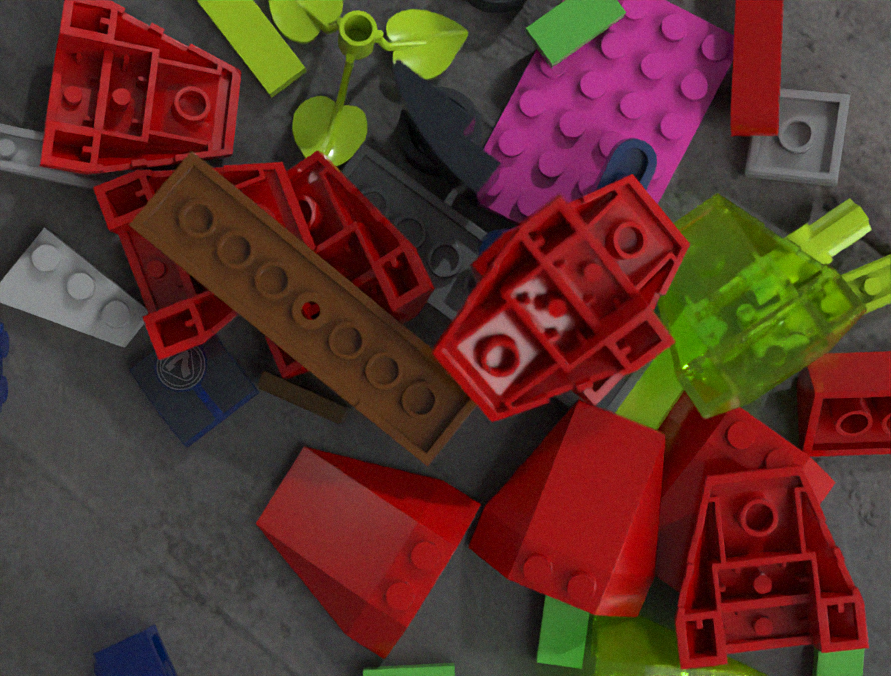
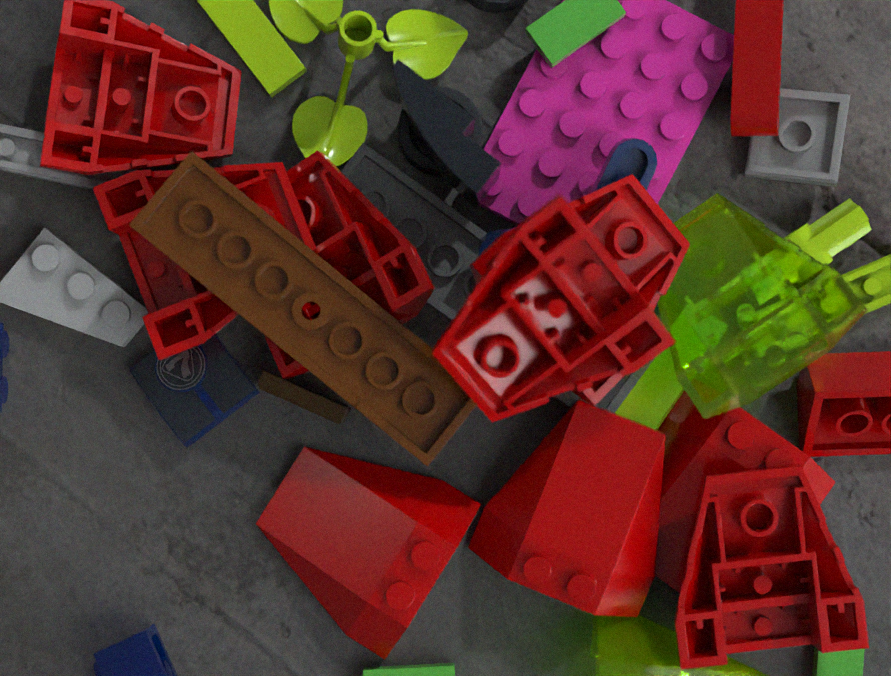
bright green tile [536,595,589,669] -> none

